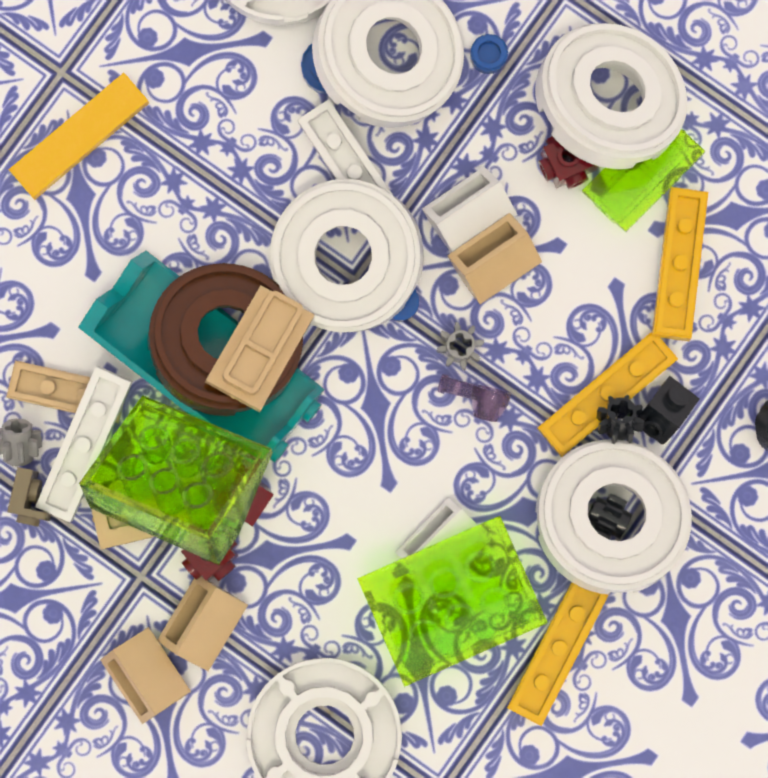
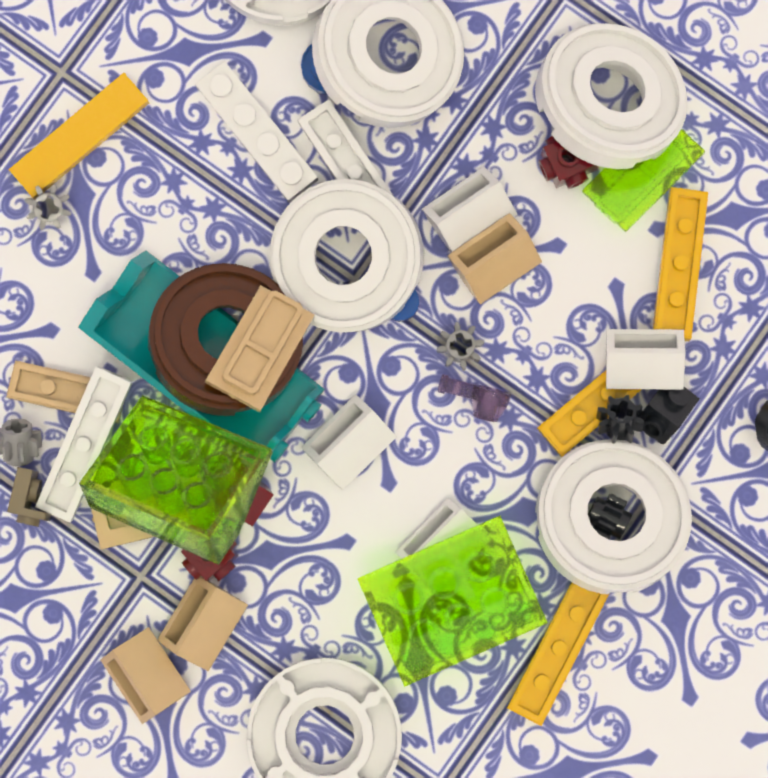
blue tile [470,34,508,74] -> none
none -> light grey gear [25,184,71,230]
none -> white plate [195,61,318,203]
none -> white brick [301,394,397,490]
none -> white brick [606,329,686,390]

